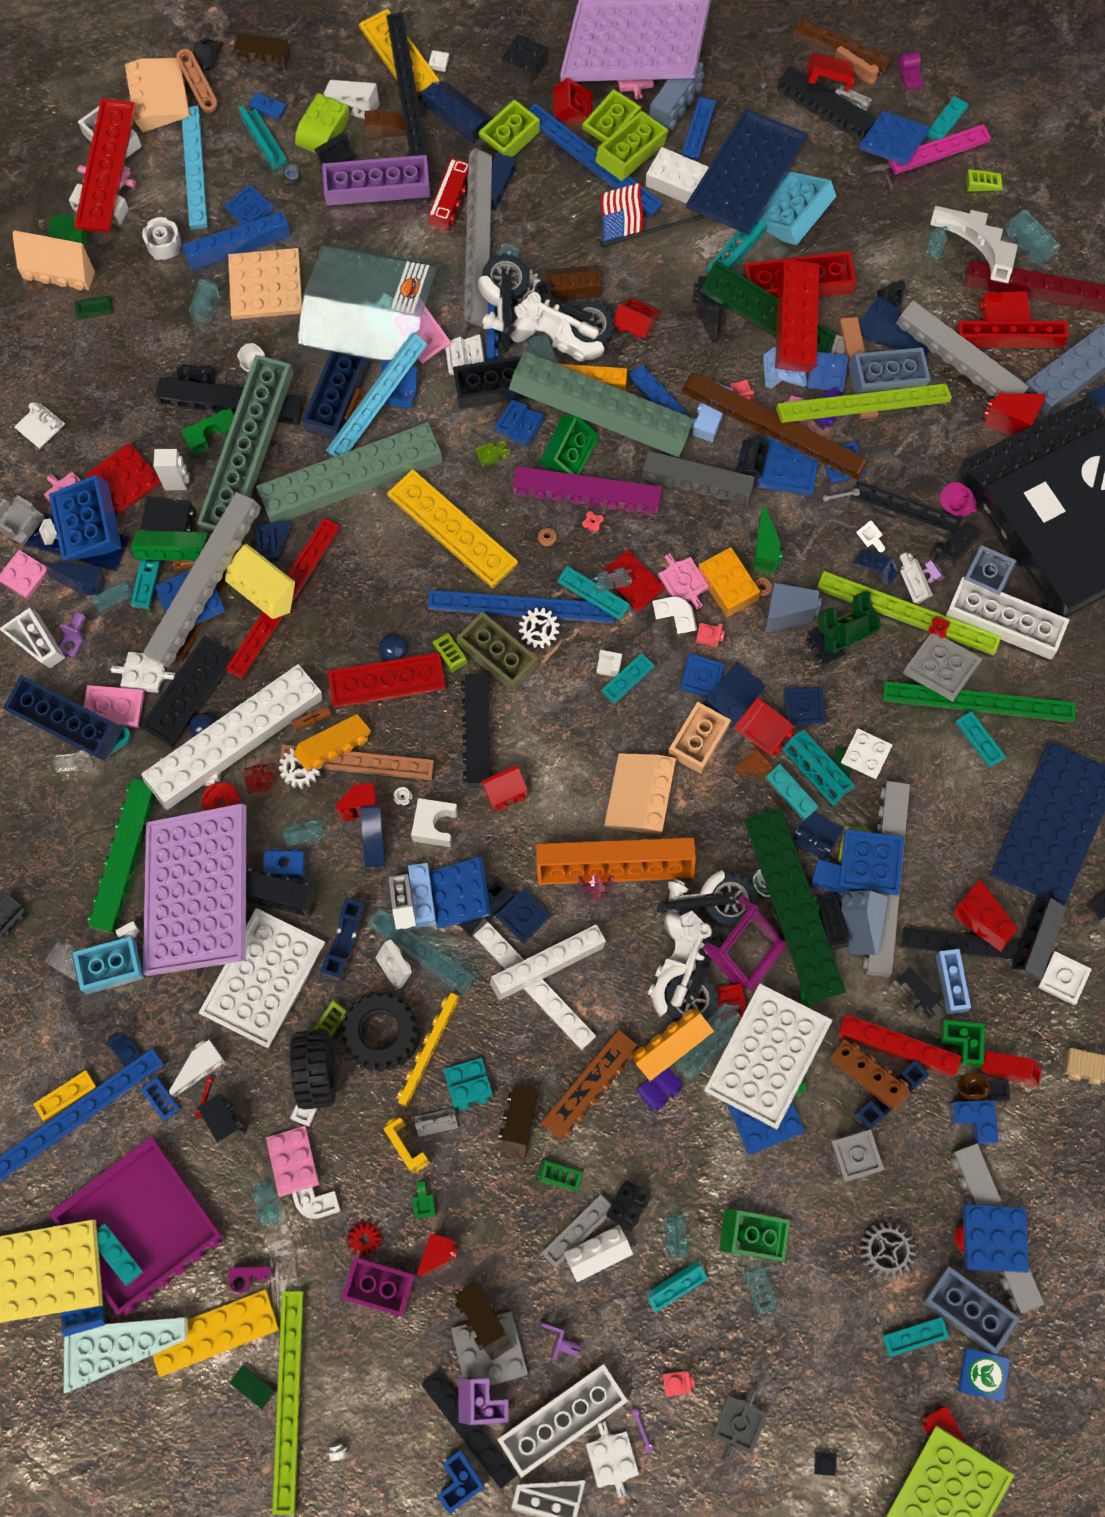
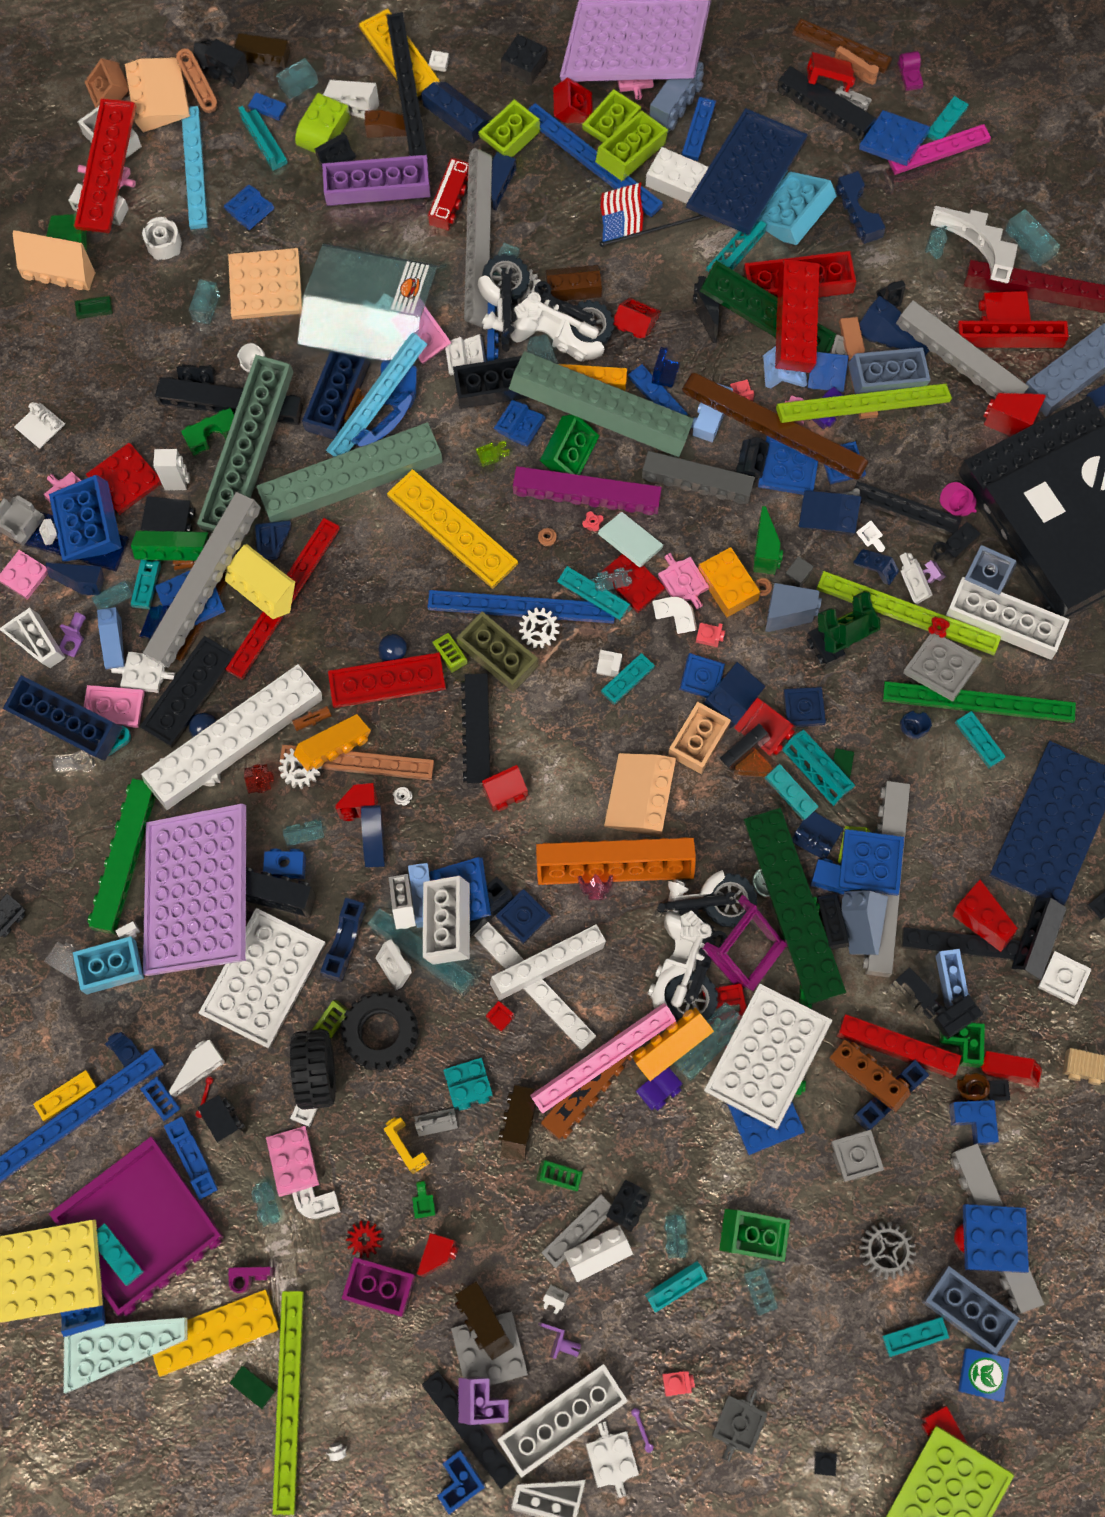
blue brick [182,211,291,271] -> none
red plate [201,782,241,811] -> none
sand blue hinge [285,164,299,180] -> none
yellow plate [397,993,459,1108] -> none
white piece [411,798,458,847] -> none
white hinge [841,728,892,779] -> none
lime slope [966,170,1003,192] -> none
none -> nougat slope [85,58,129,108]
none -> medium blue slope [97,607,124,669]
none -> clear blue piece [139,605,170,639]
none -> blue slope [164,1116,218,1200]
none -> black brick [204,38,250,90]
none -> clear light blue brick [276,58,318,99]
none -> blue slope [351,392,412,446]
none -> white brick [423,876,470,965]
none -> red panel [486,1001,515,1033]
none -> bright pink plate [530,1003,676,1114]
none -> white tile [543,1285,569,1314]
none -> light aqua tile [598,512,663,567]
none -> clear blue panel [652,347,680,388]
none -> black piece [720,724,771,772]
none -> dark grey panel [786,556,814,587]
none -> dark blue slope [798,491,861,536]
none -> dark blue arch [836,171,886,244]
none -> dark blue hair [900,710,932,739]
none -> black brick [933,995,983,1040]

